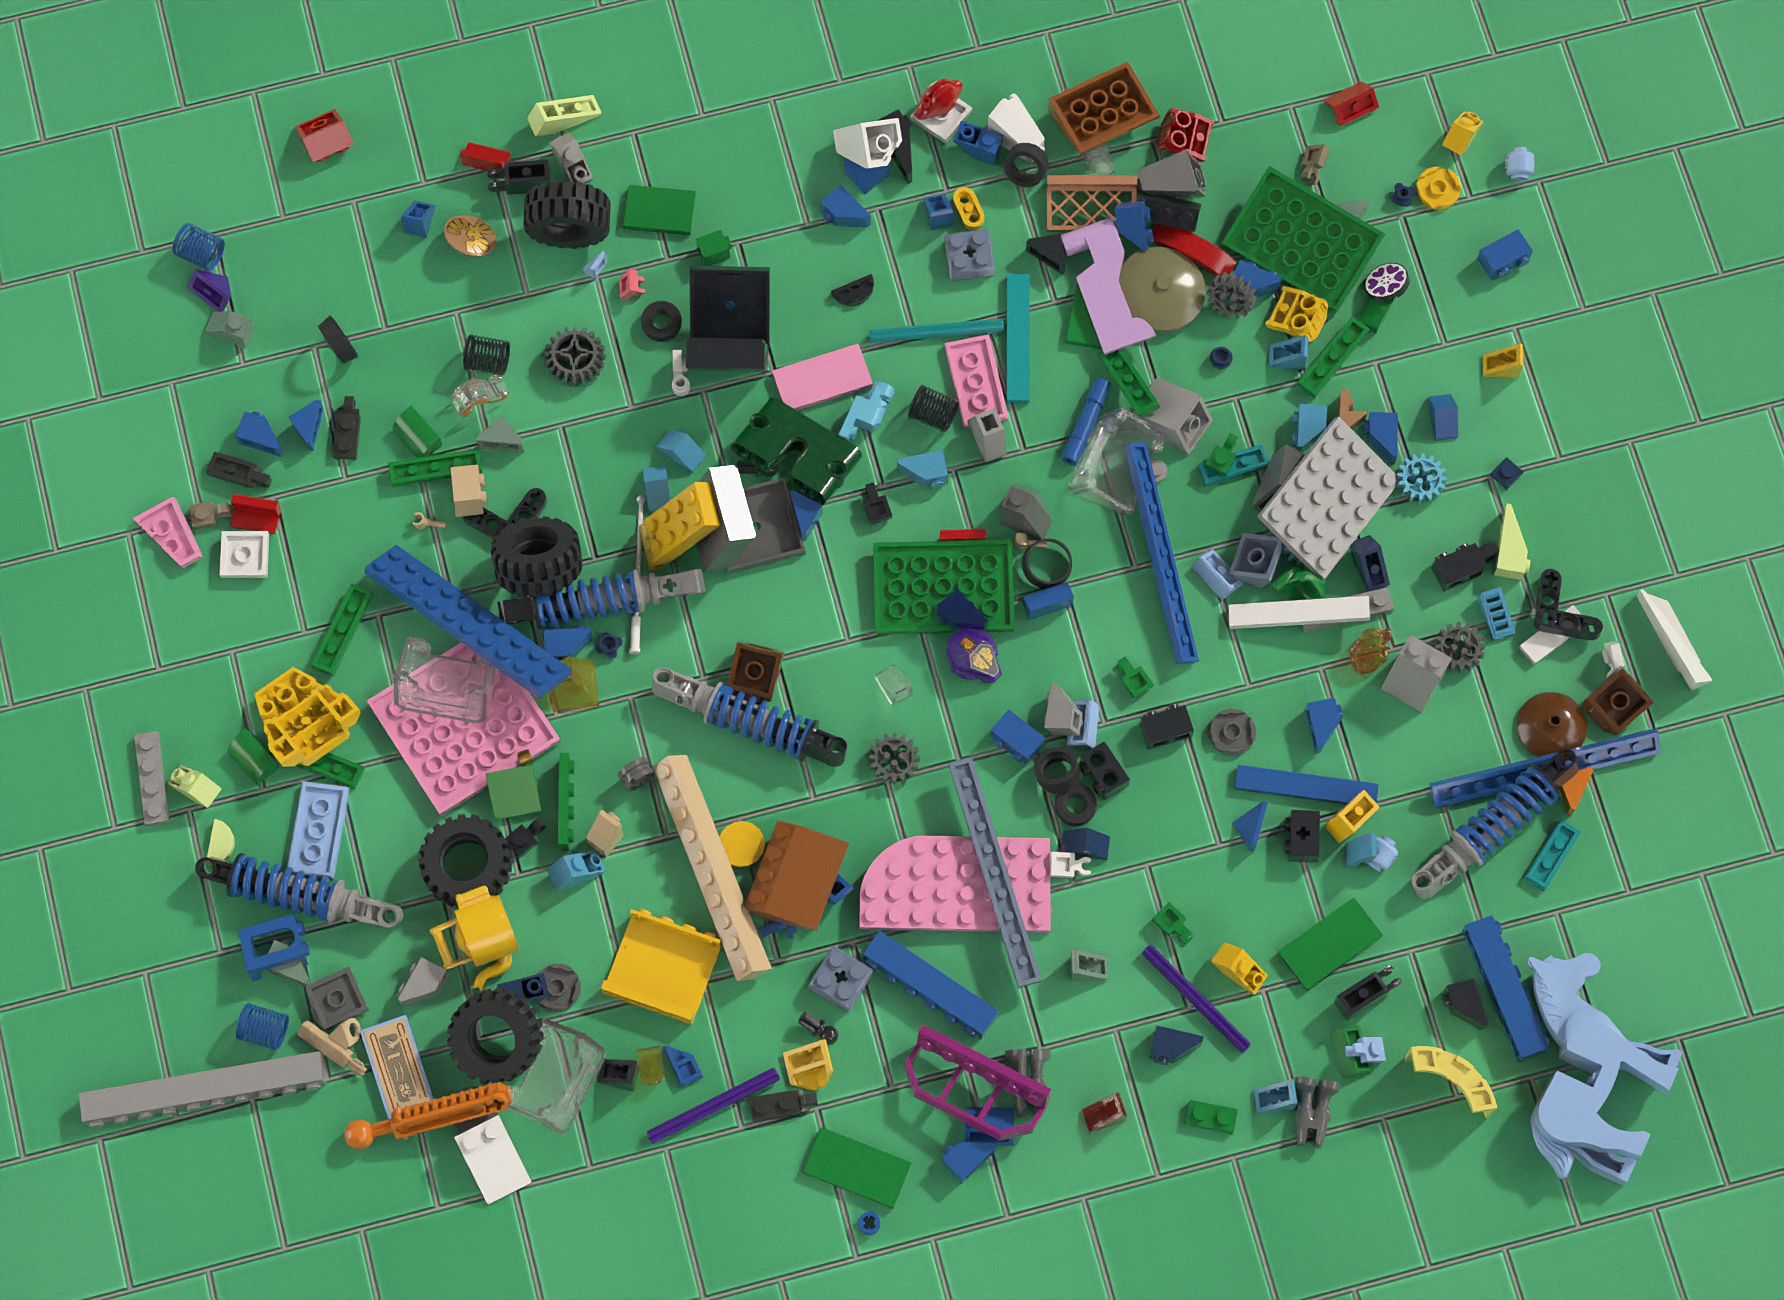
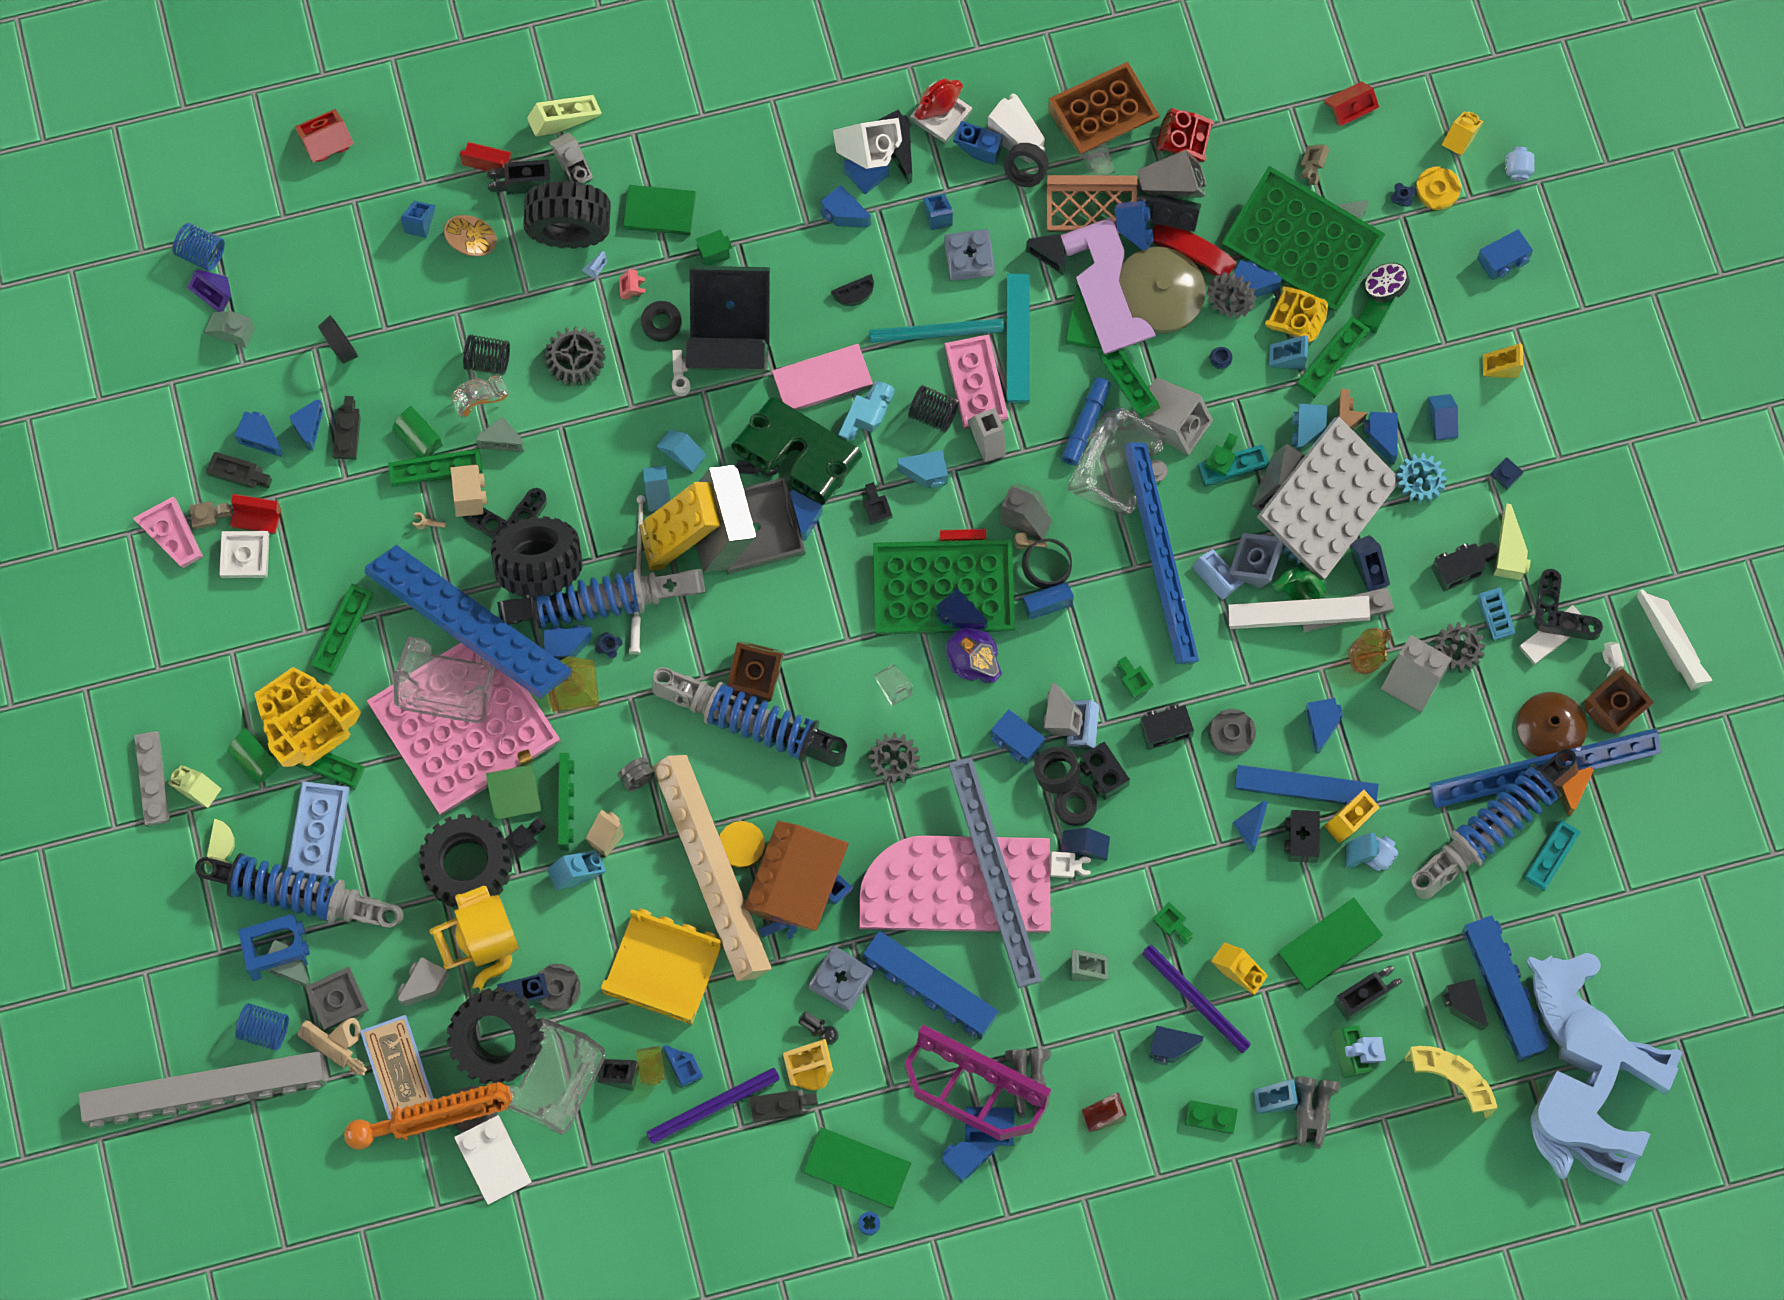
yellow plate [953,187,984,230] -> none

